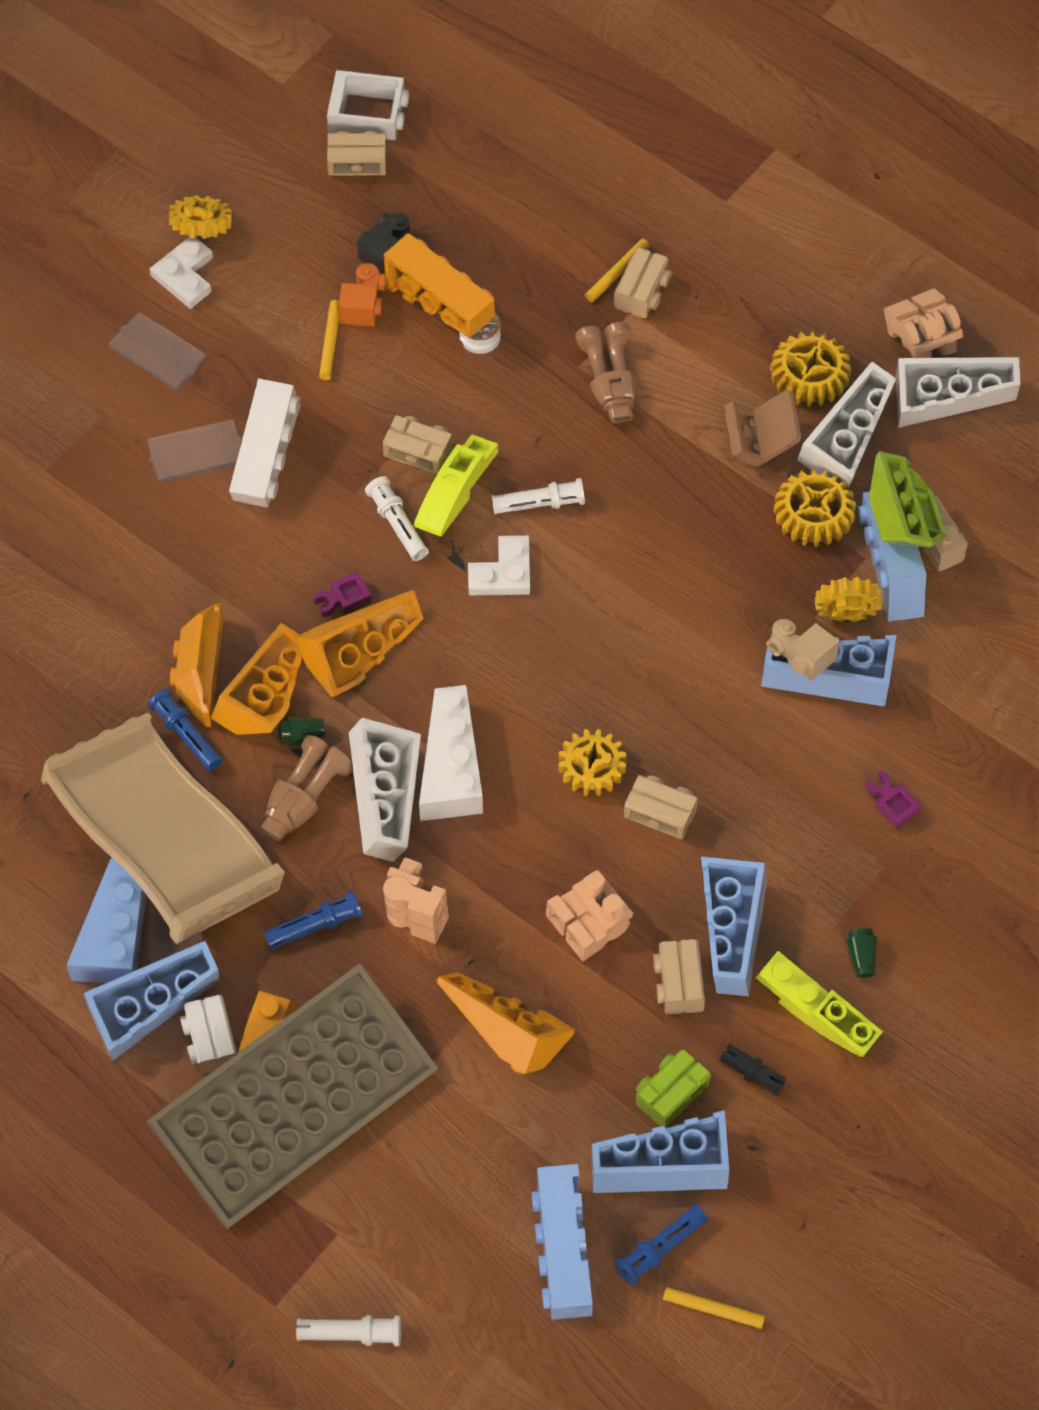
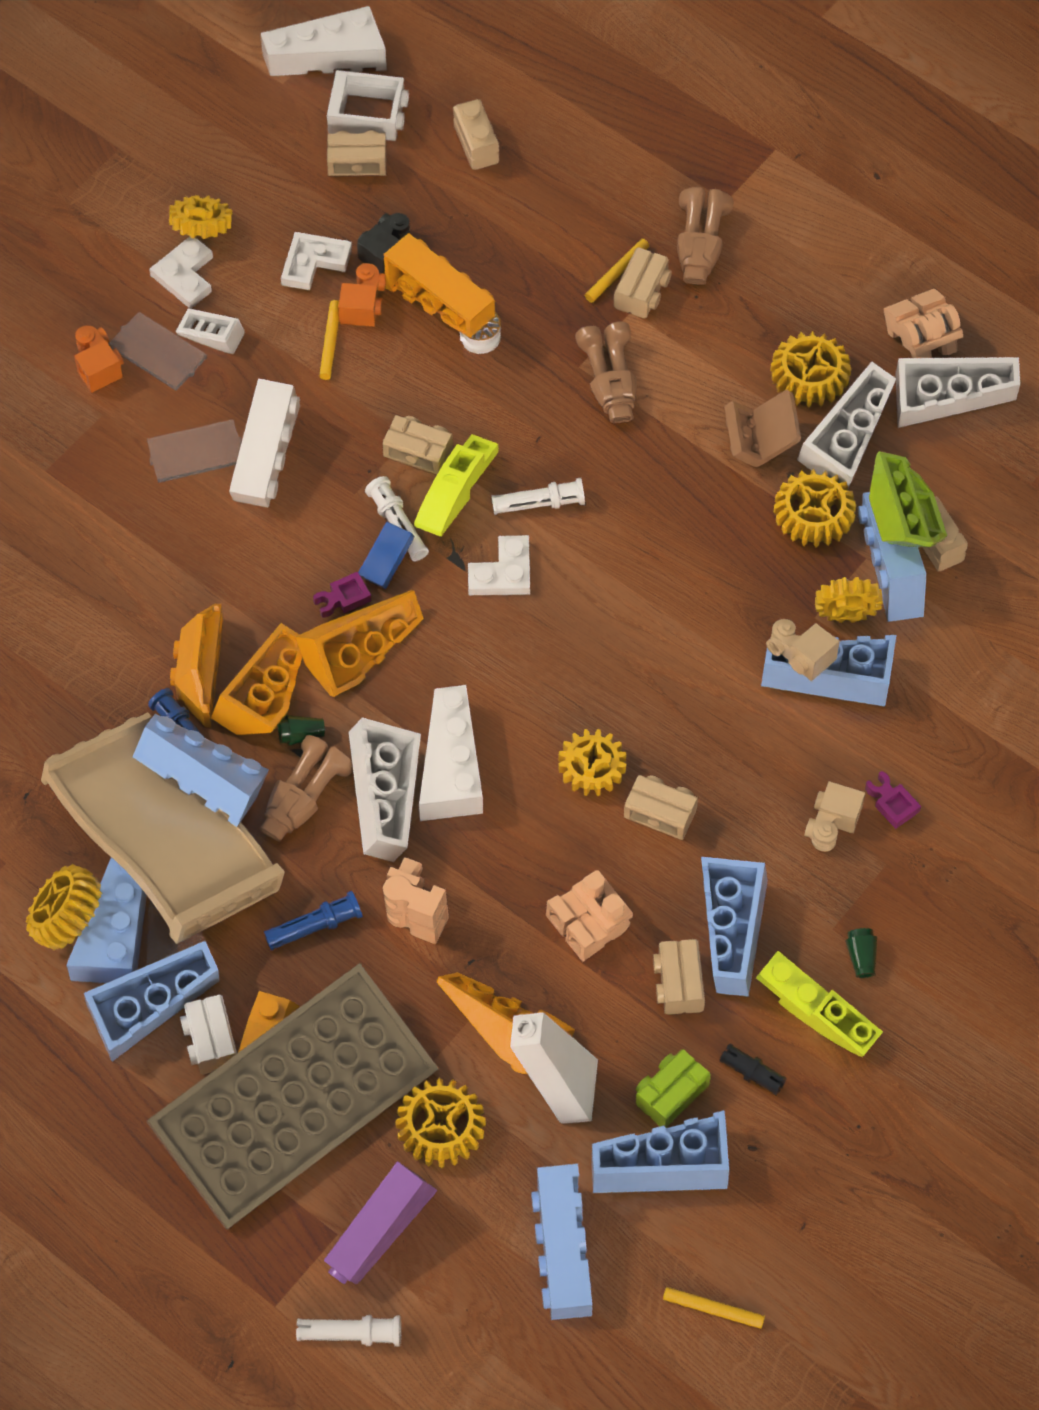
blue pin [614,1204,708,1286] -> none
none -> yellow gear [26,864,102,950]
none -> orange brick [74,326,124,393]
none -> light blue wedge [133,714,269,827]
none -> white slope [176,308,245,354]
none -> white wedge [261,6,387,76]
none -> white plate [281,232,352,290]
none -> medium lavender slope [324,1161,437,1284]
none -> blue tile [358,521,415,590]
none -> yellow gear [396,1078,486,1168]
none -> tan brick [453,99,499,170]
none -> white slope [510,1012,598,1124]
none -> medium nougat piece [677,187,734,285]
none -> tan brick [804,781,865,852]

